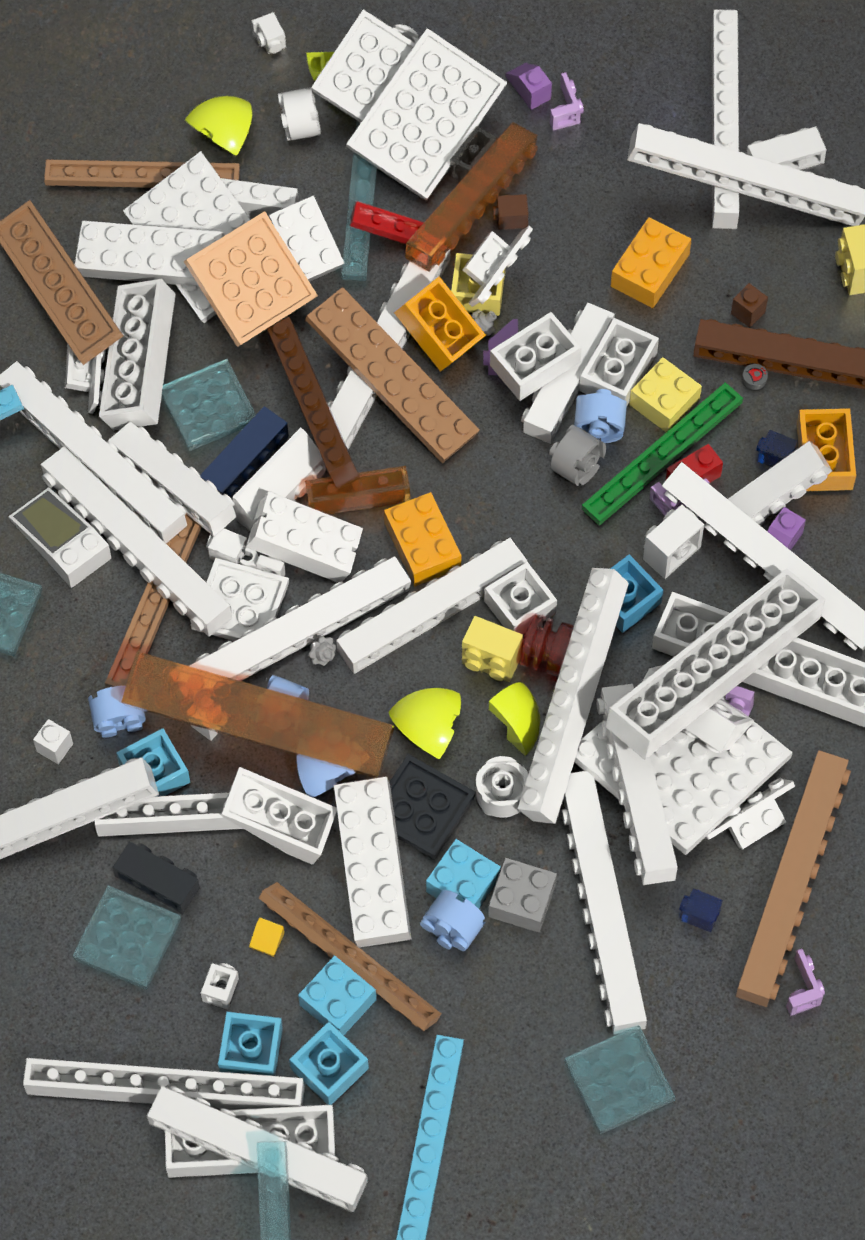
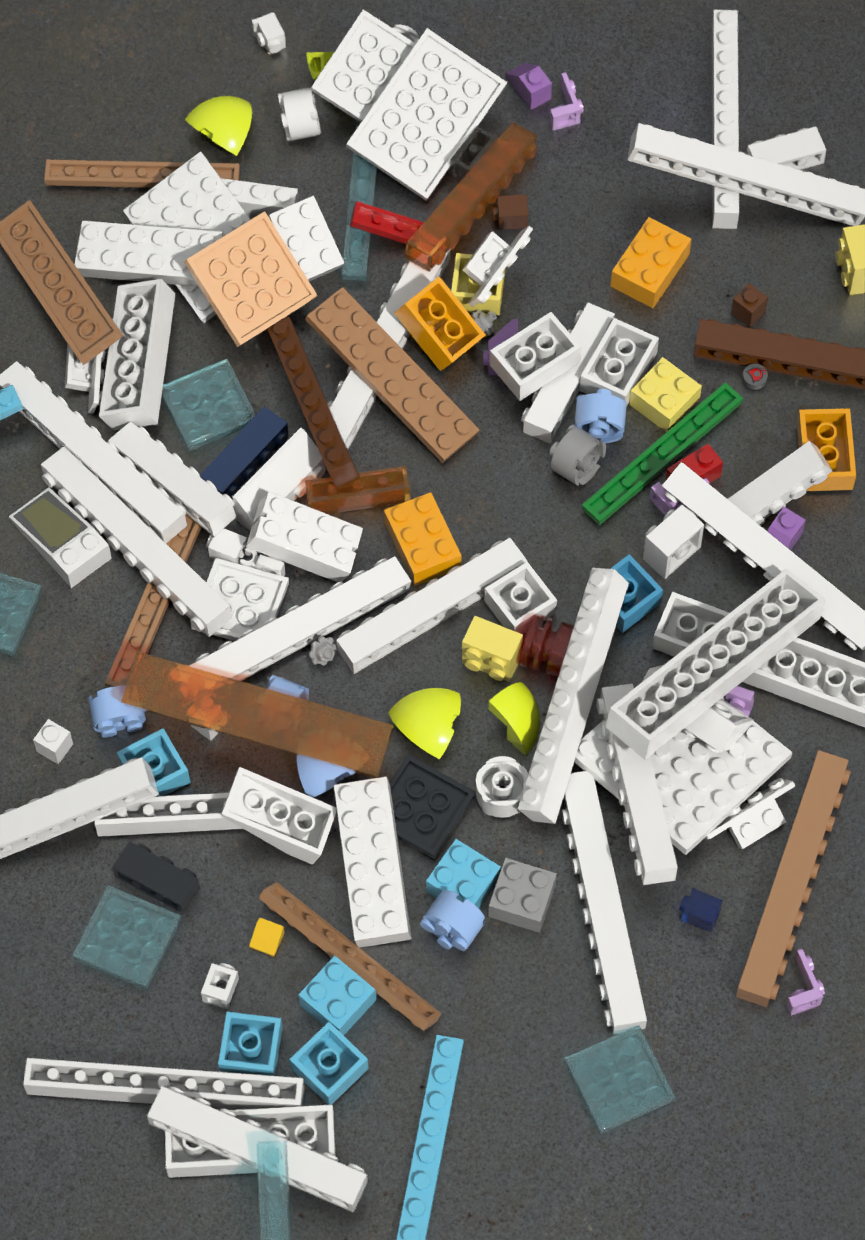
clear blue brick [756,430,798,467] -> none

